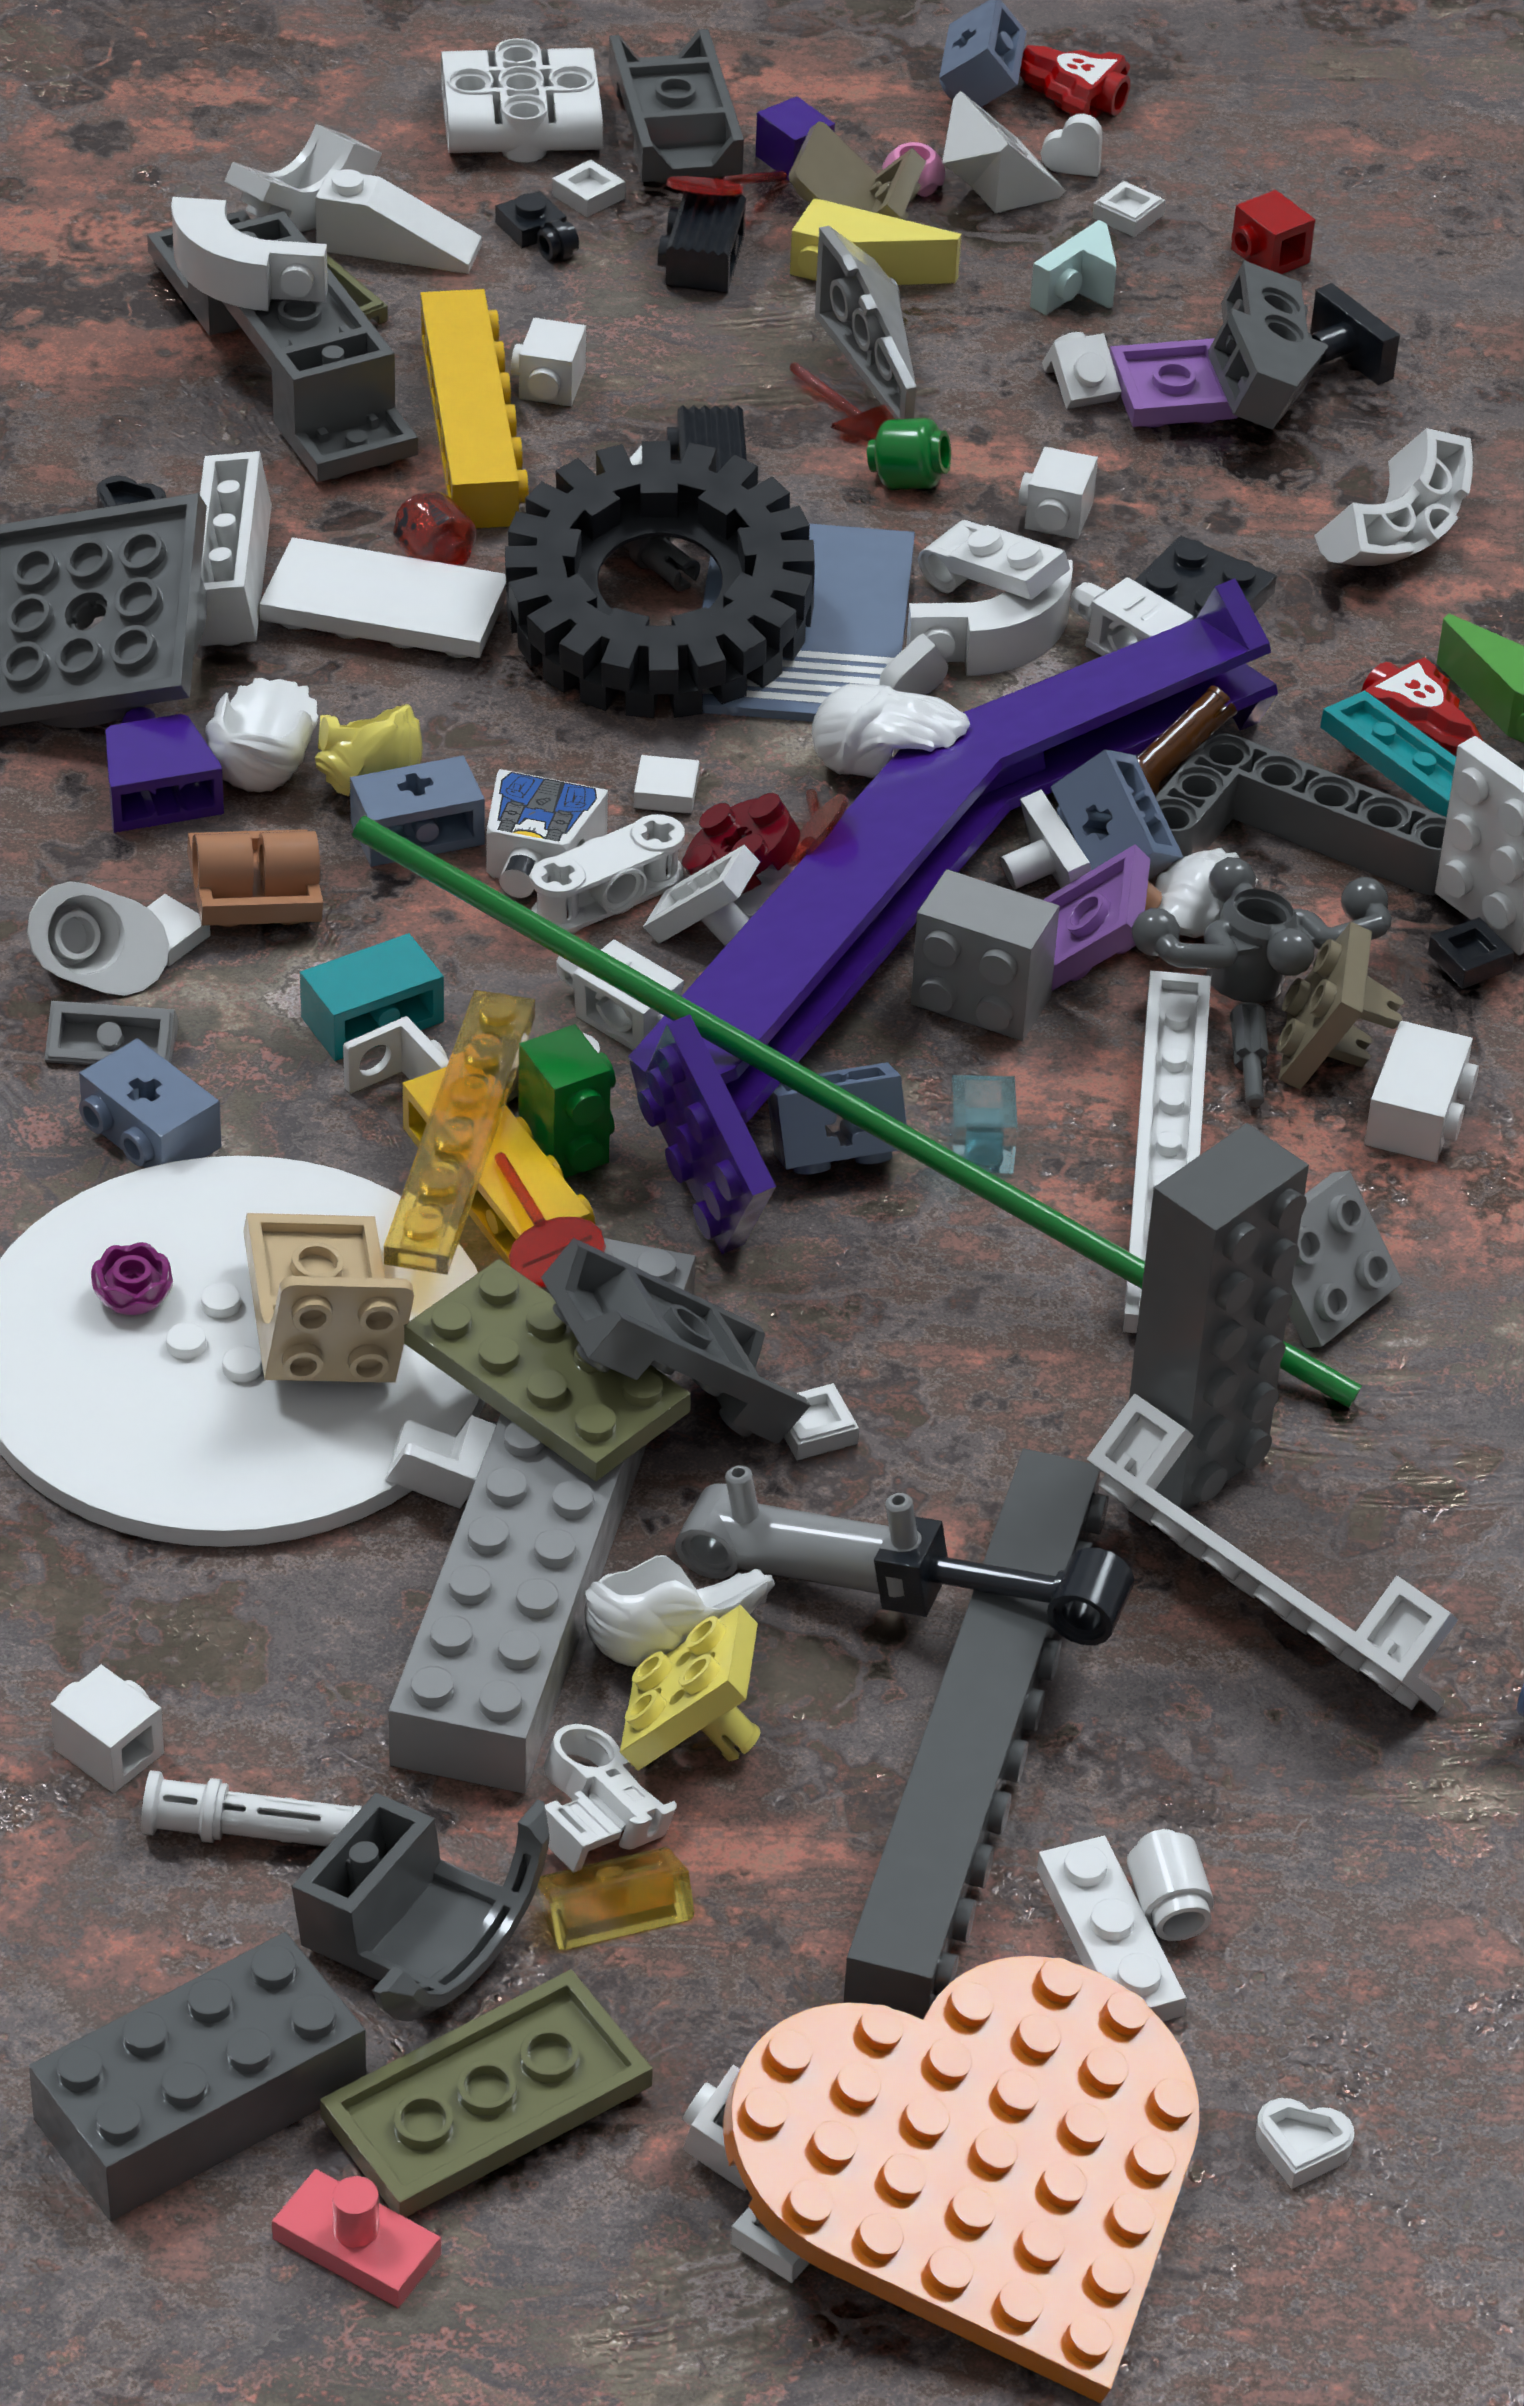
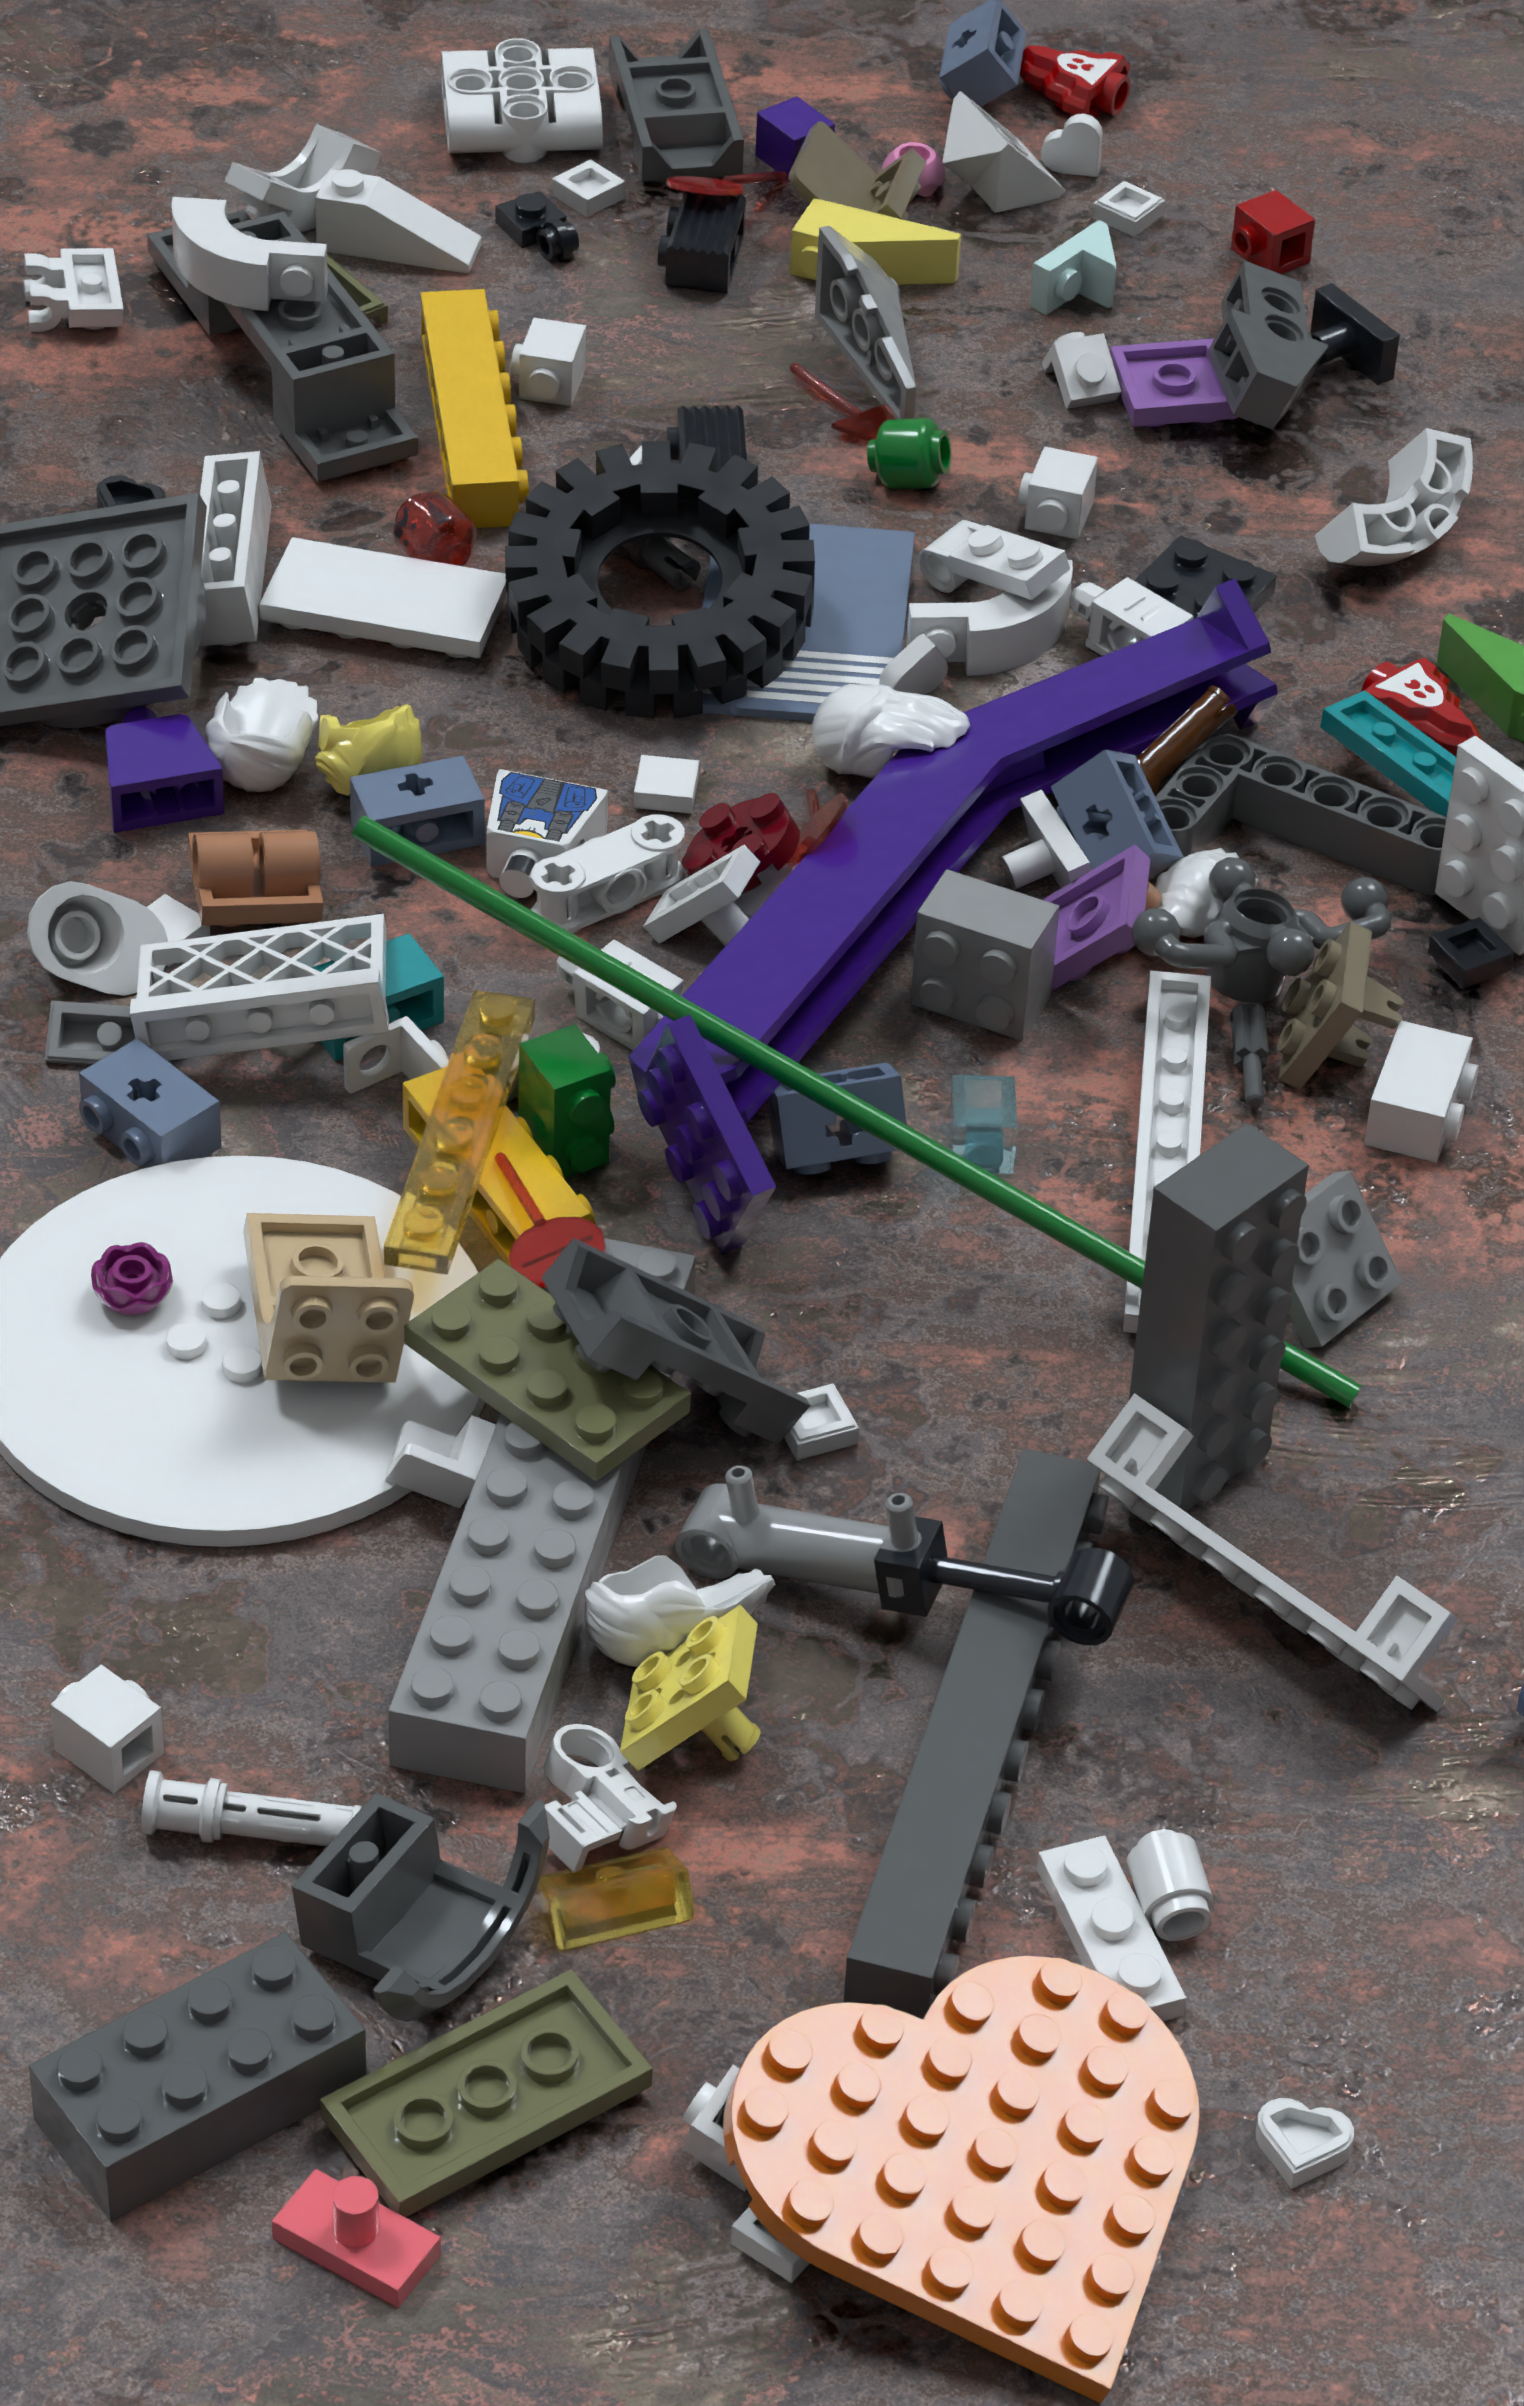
none -> white plate [24,248,123,332]
none -> white fence [130,914,389,1061]

